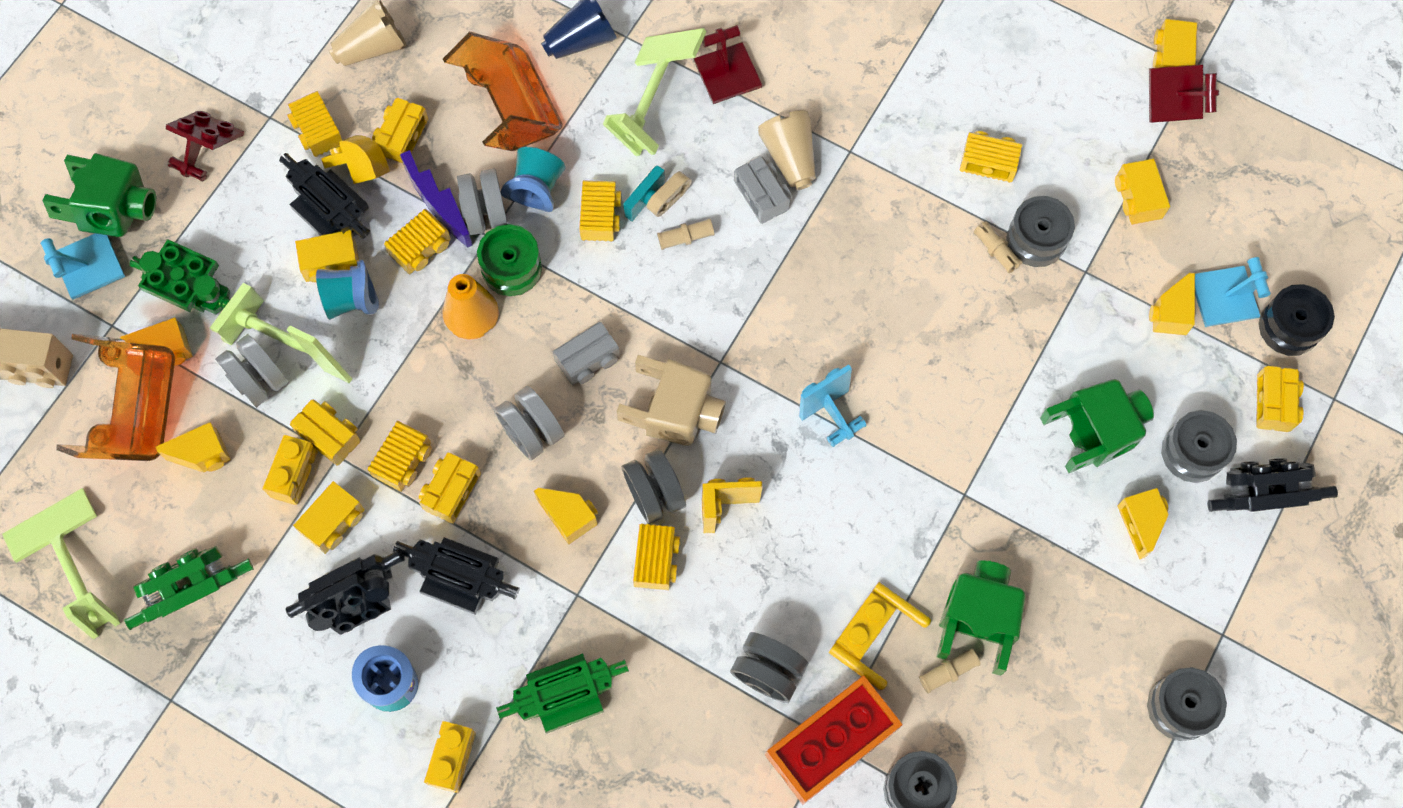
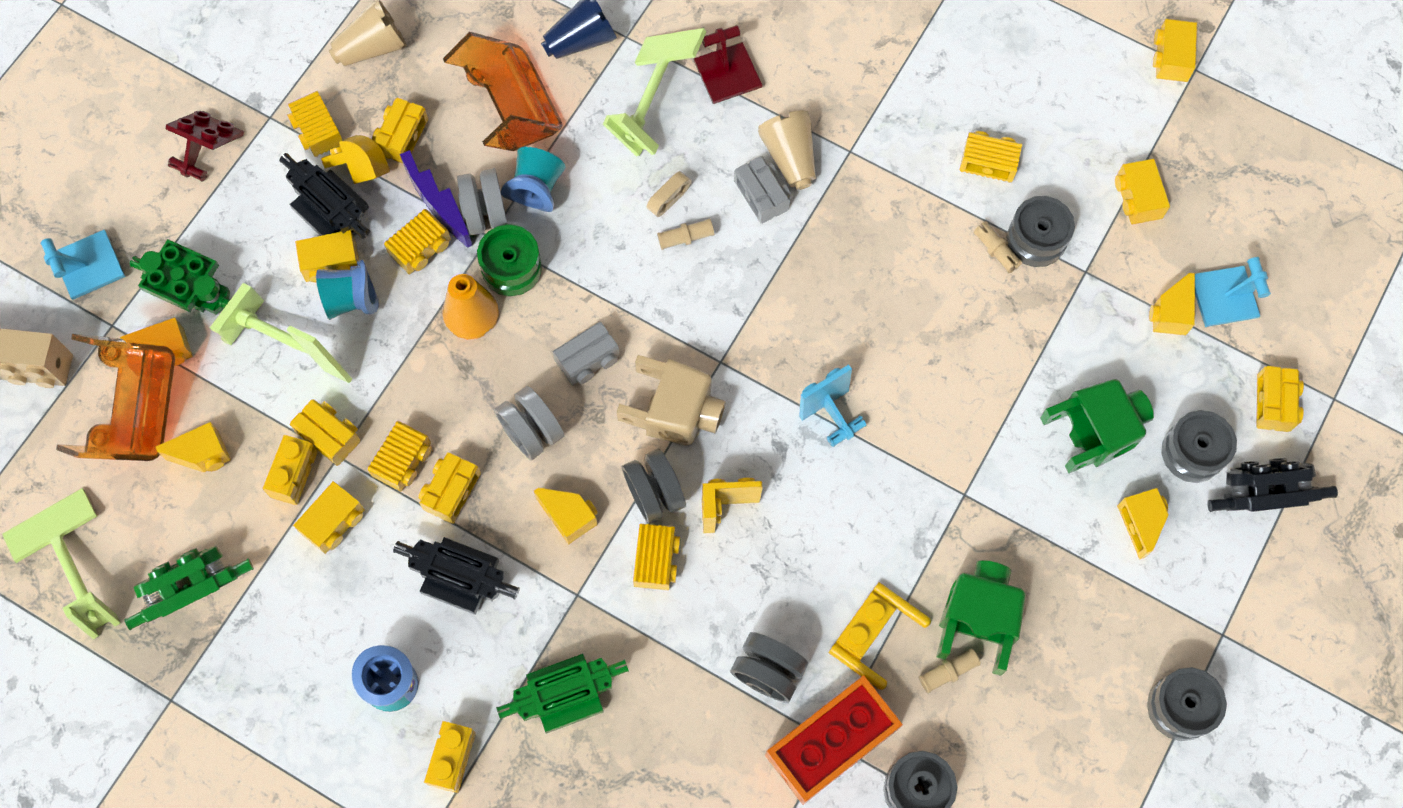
green piece [42,153,157,237] -> none
light grey wheel [215,334,288,408] -> none
black piece [286,550,405,635] -> none
yellow brick [579,180,621,242] -> none
teal plate [623,165,665,222] -> none
dark red plate [1149,65,1219,123] -> none
black wheel [1258,284,1335,356] -> none

